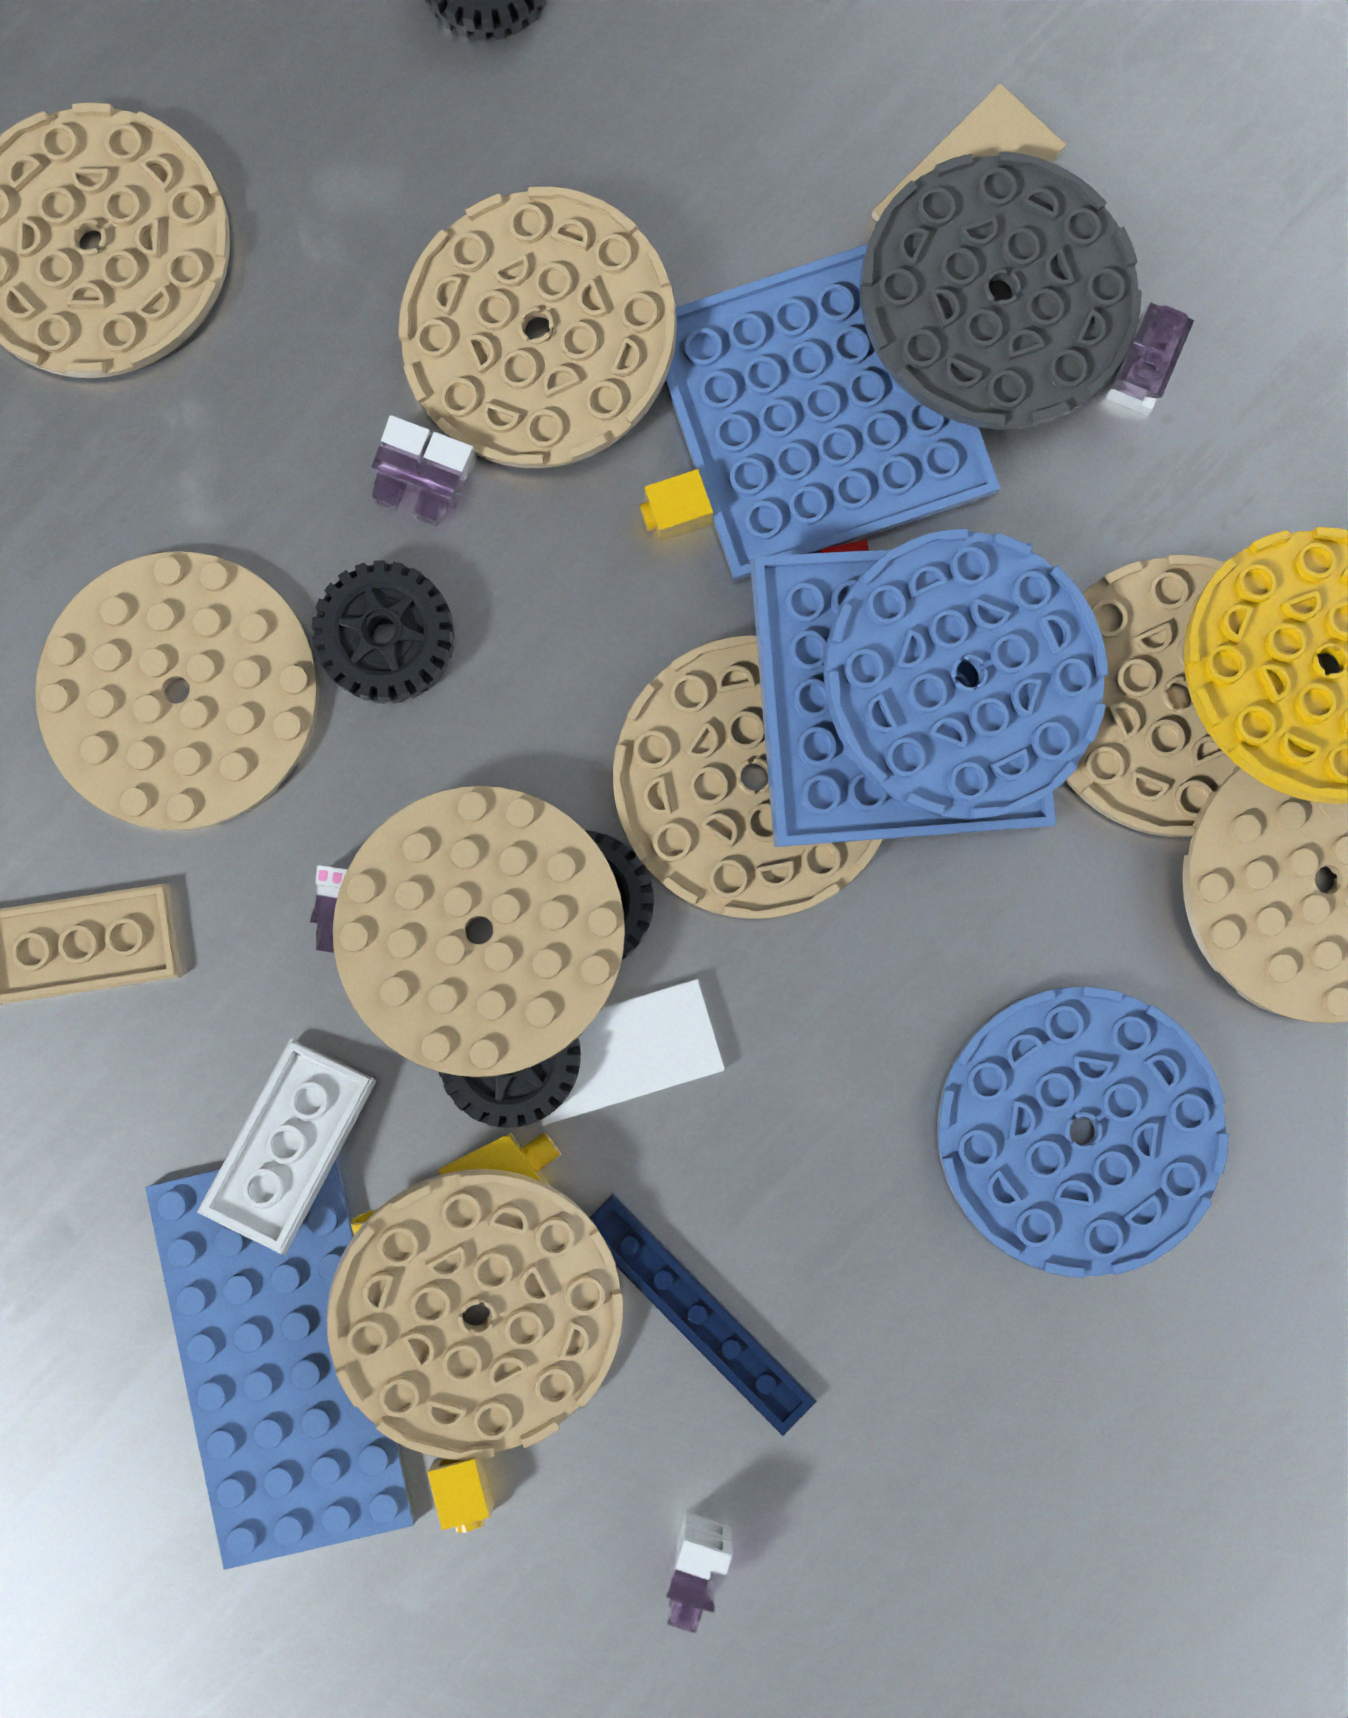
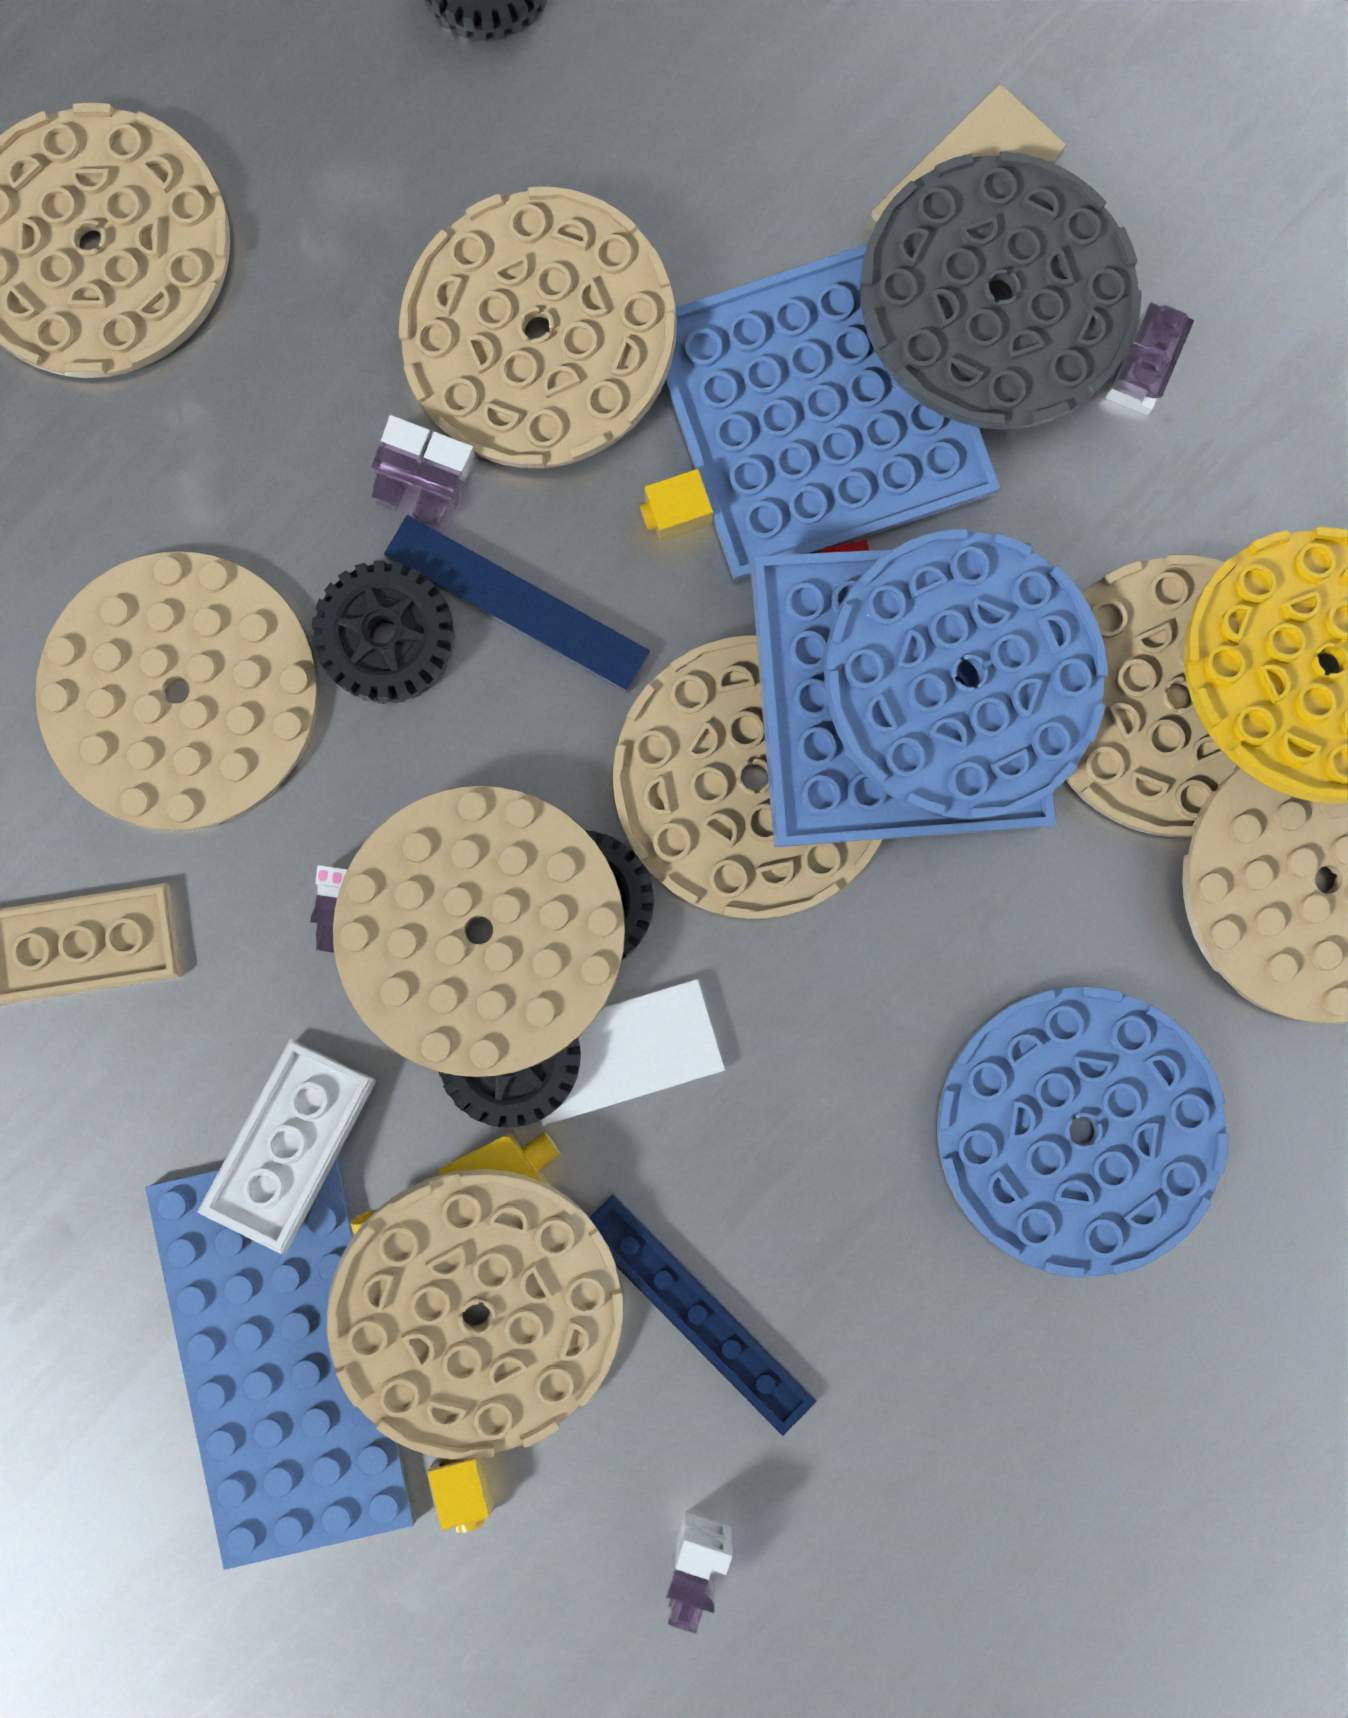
none -> dark blue tile [384,515,650,693]

